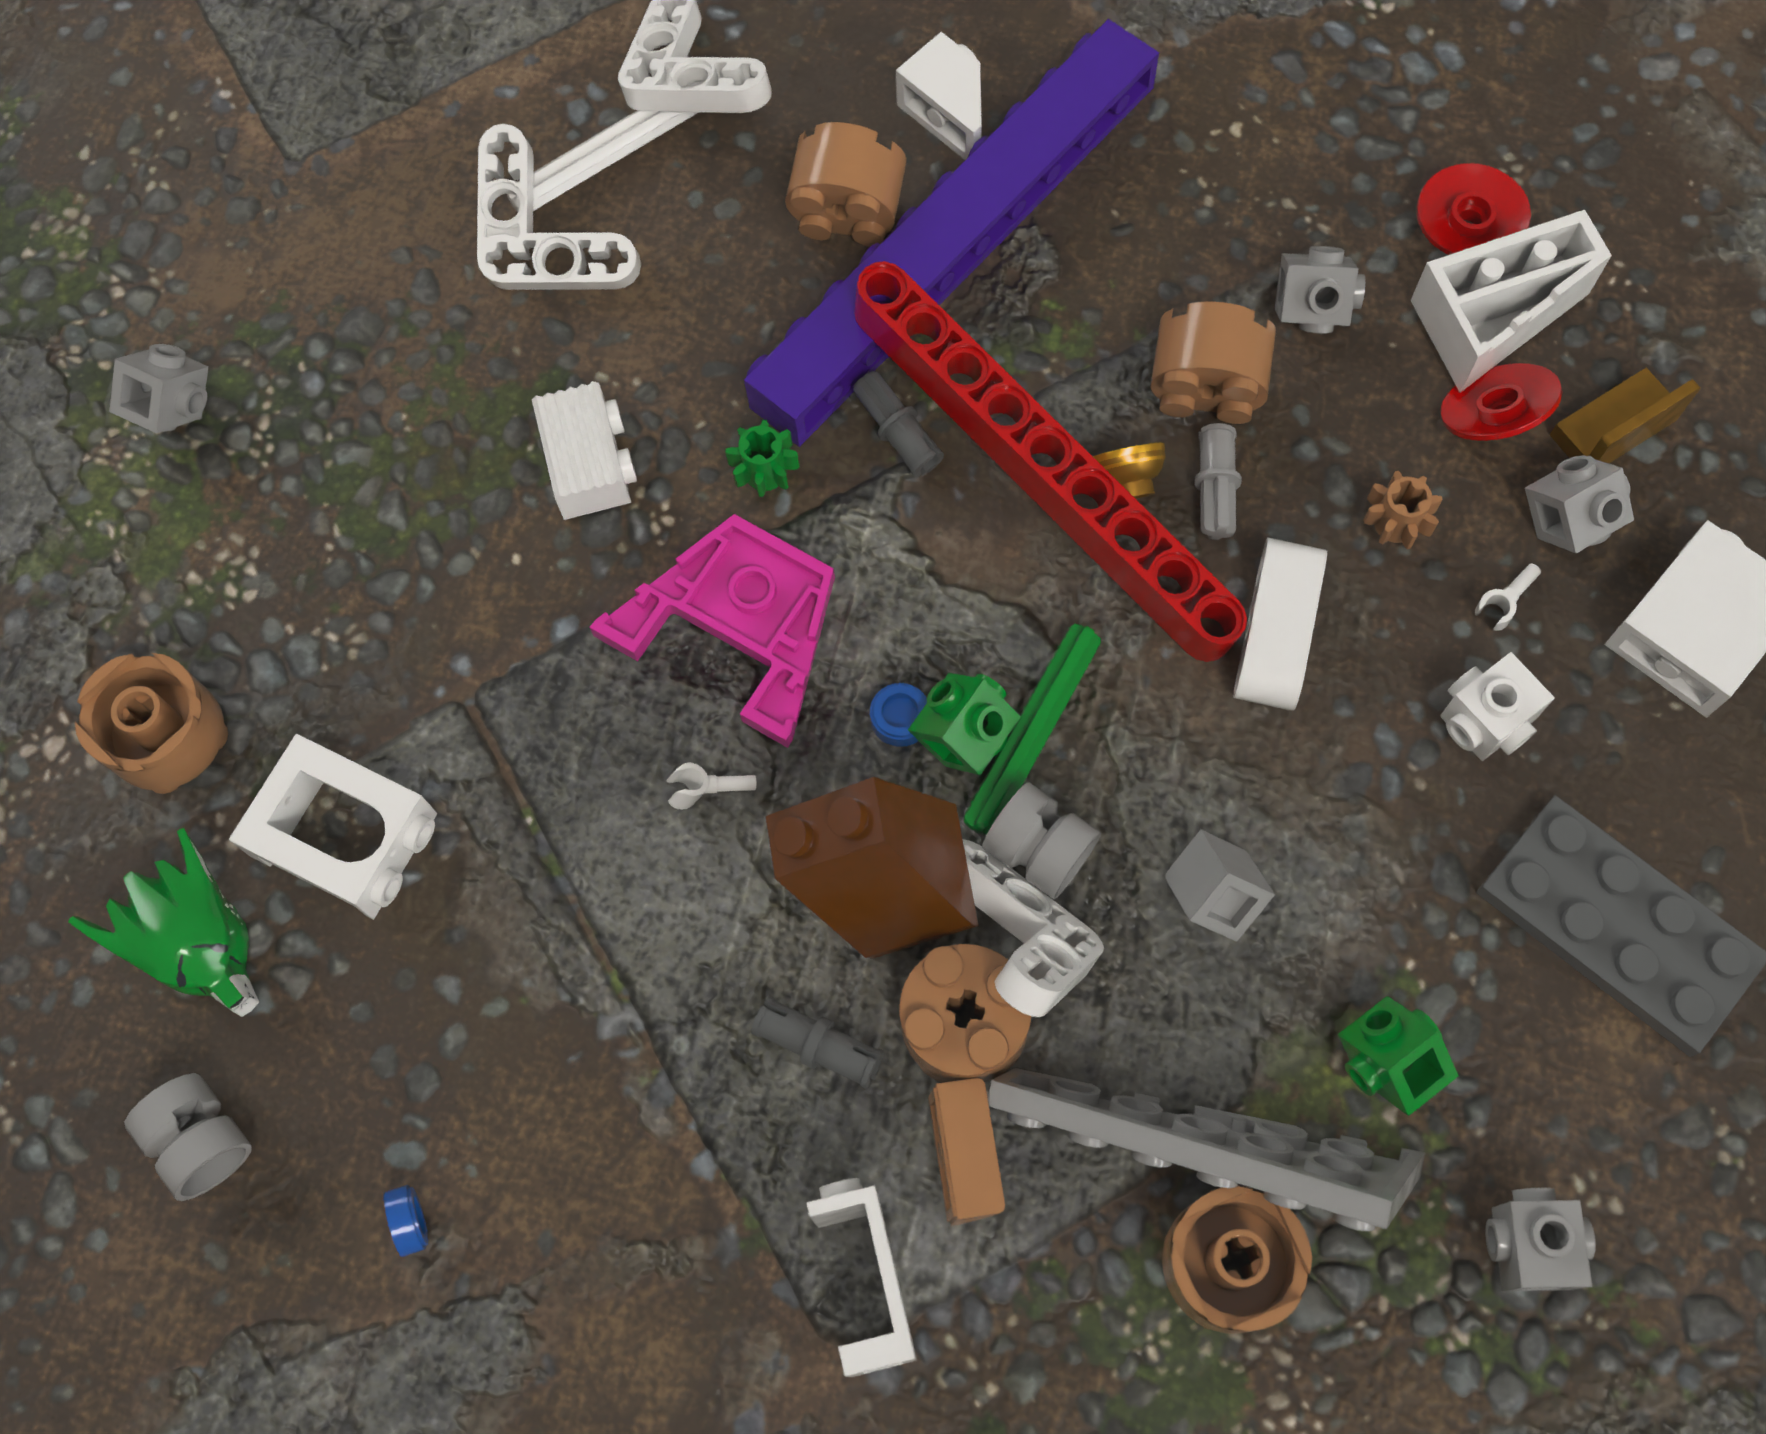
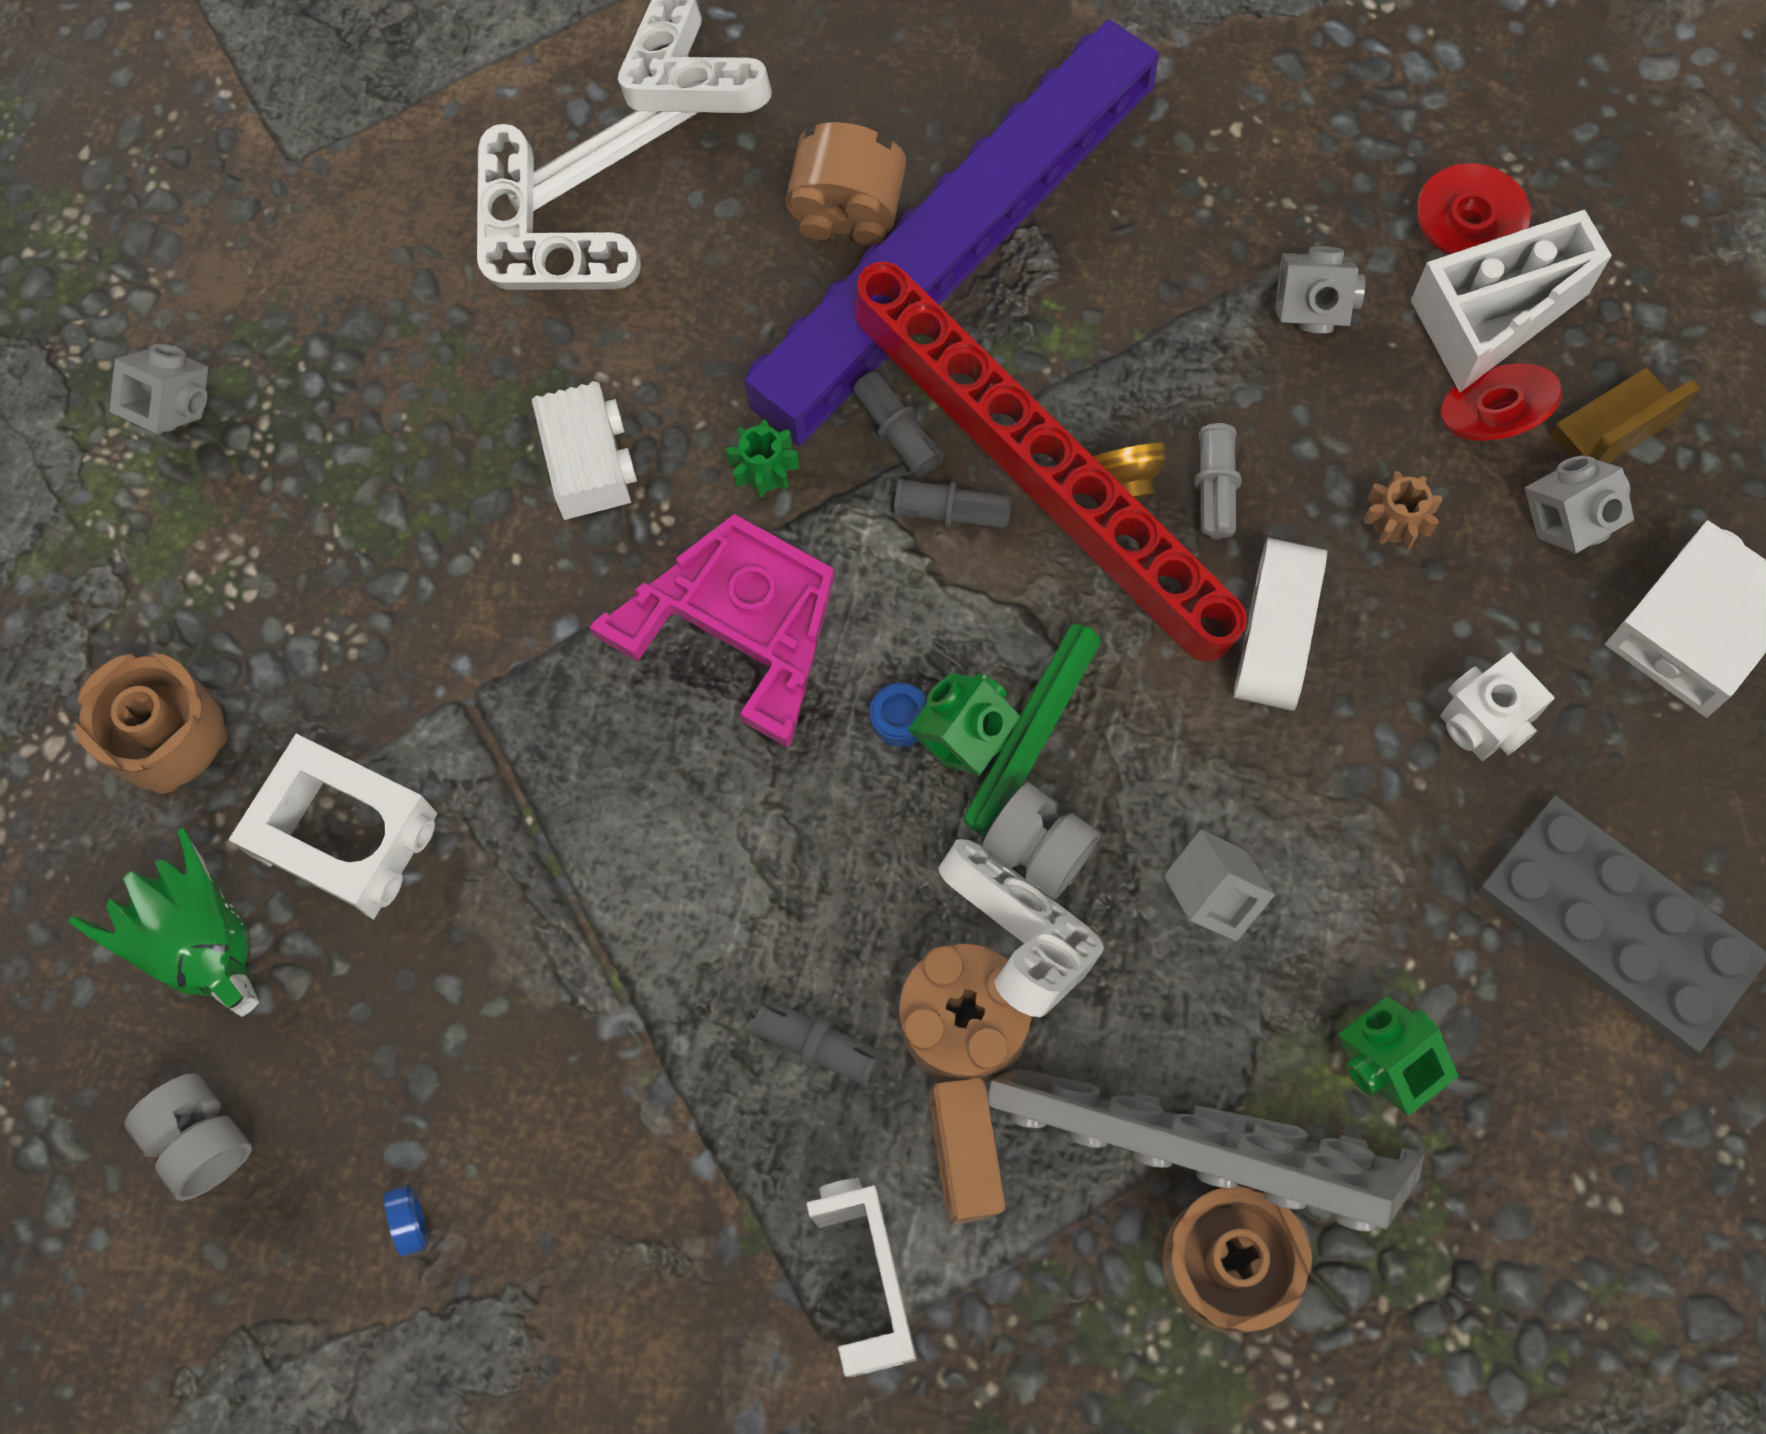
white hand [666,762,756,810] -> none
reddish brown slope [766,777,979,959] -> none
white slope [896,32,981,160] -> none
medium nougat brick [1151,301,1276,424] -> none
white hand [1475,564,1541,631] -> none
light grey brick [1485,1188,1595,1291] -> none
none -> dark grey axle [894,478,1012,528]

